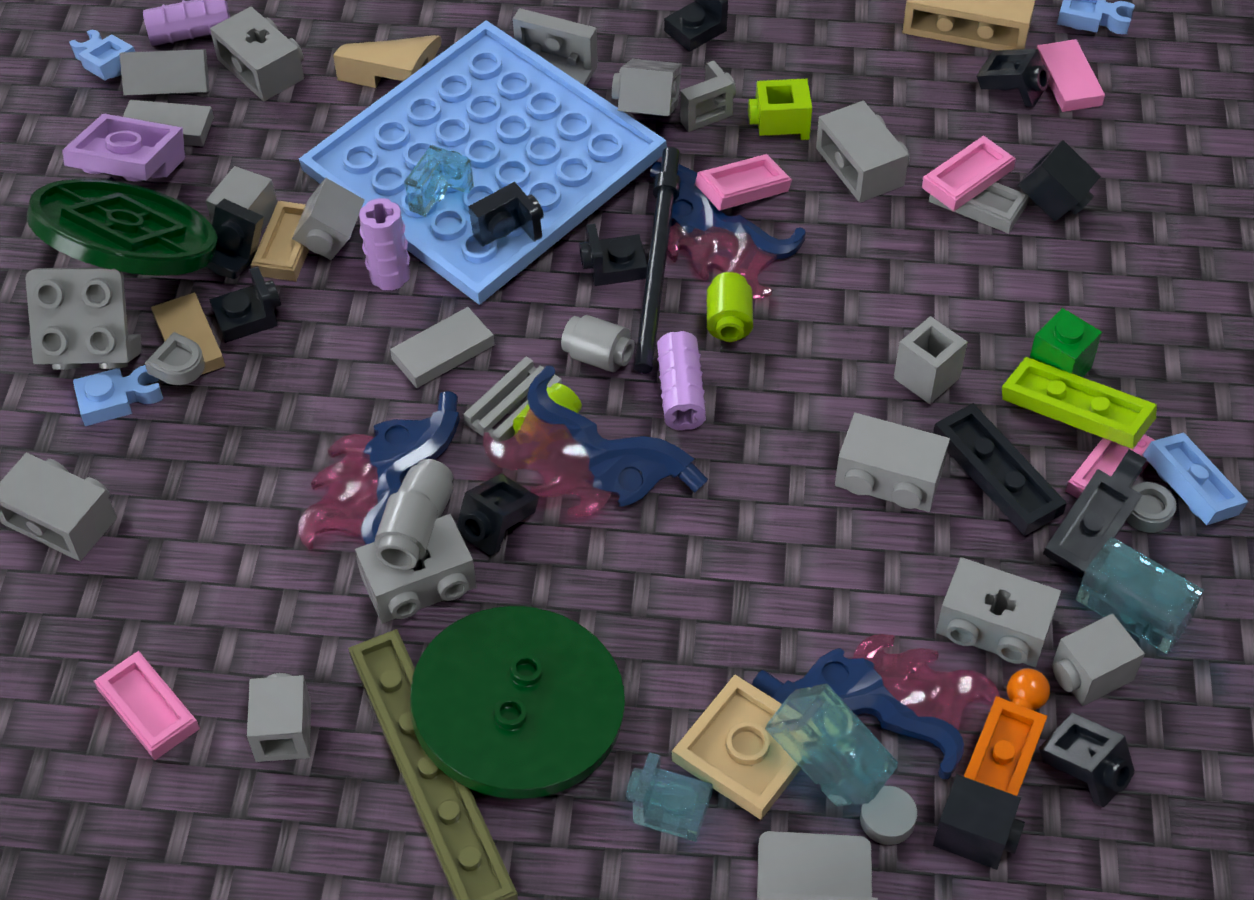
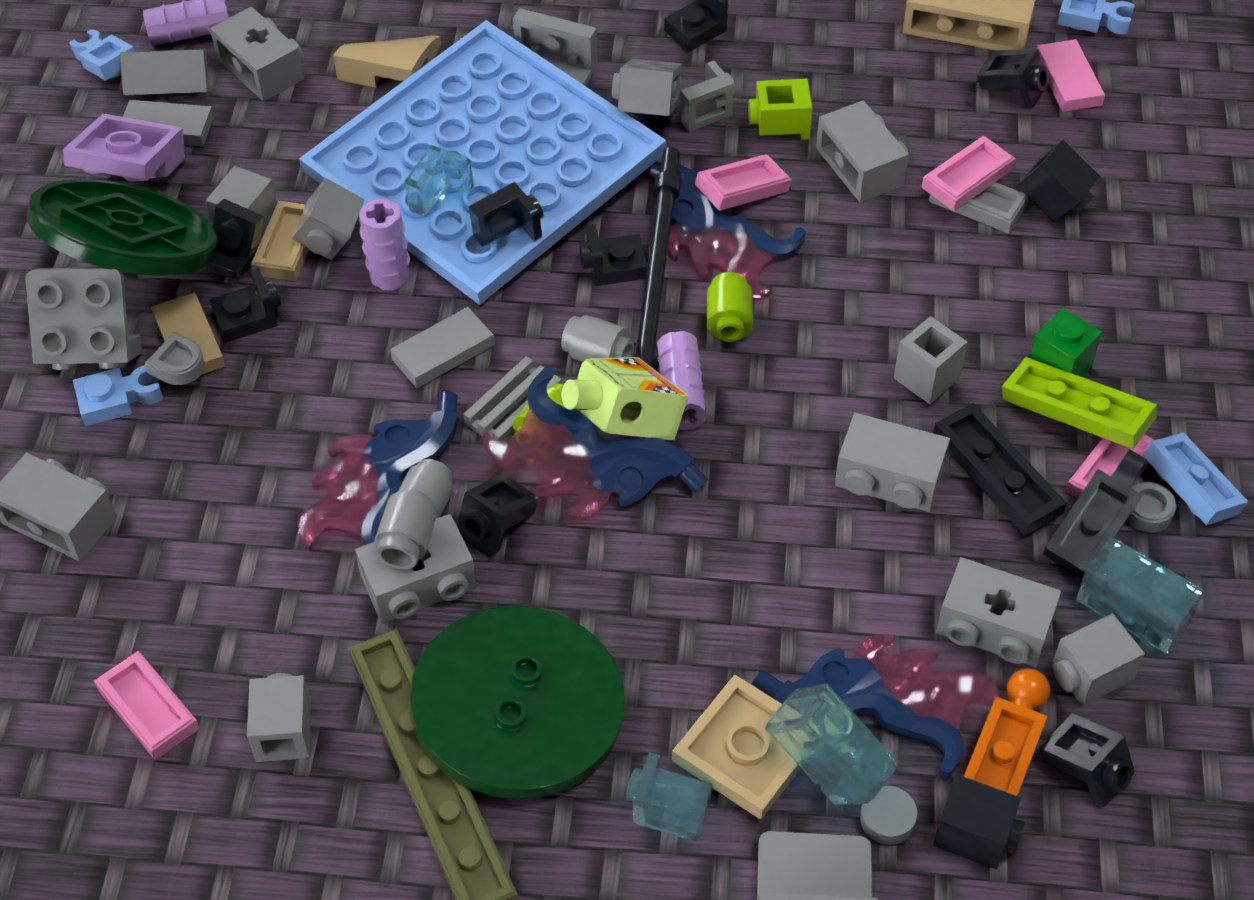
none -> yellowish green torso [561,357,689,440]

